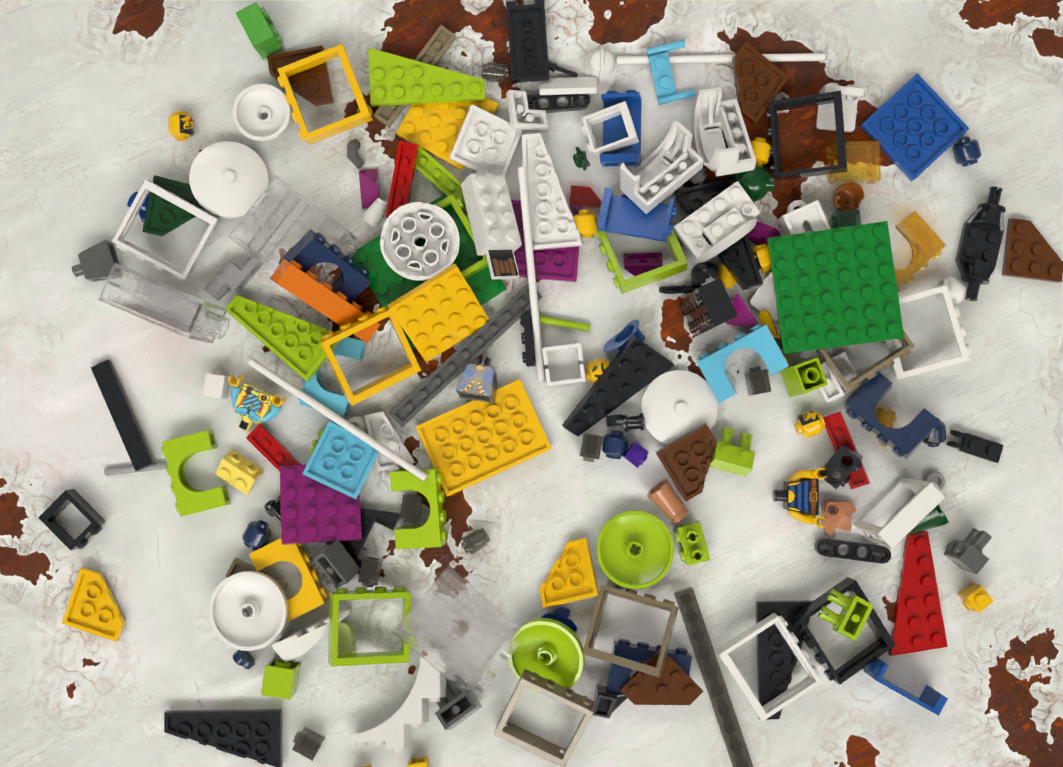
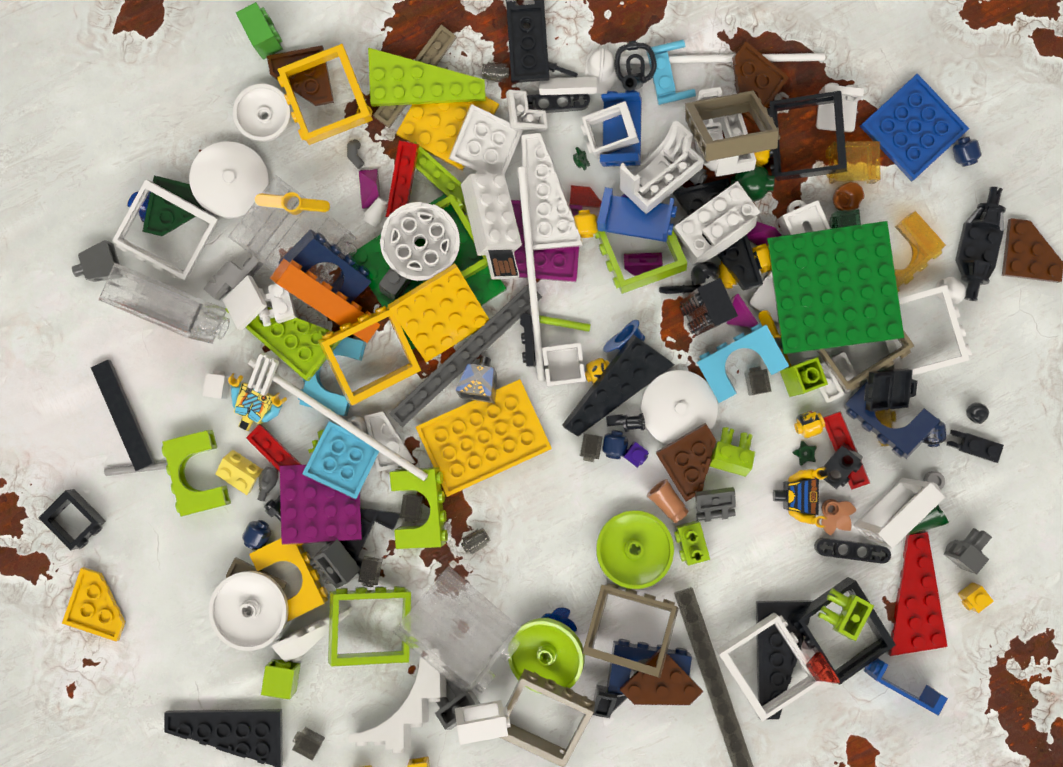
yellow head [168,111,194,141] -> none
dark blue tile [233,650,255,670] -> none
yellowish green leg [337,620,357,654] -> none
yellow plate [539,538,600,608] -> none
none -> white tile [223,275,267,330]
none -> white tile [247,352,279,396]
none -> yellow piece [255,192,330,215]
none -> dark grey piece [257,467,278,502]
none -> white plate [259,284,297,326]
none -> dark grey torso [379,268,412,301]
none -> white window [455,700,511,745]
none -> black piece [615,40,657,91]
none -> dark tan window [685,91,780,162]
none -> dark grey plate [695,487,736,522]
none -> dark green plate [792,441,817,466]
none -> clear red tile [806,652,840,684]
none -> black piece [864,368,918,412]
none -> black piece [966,402,989,424]

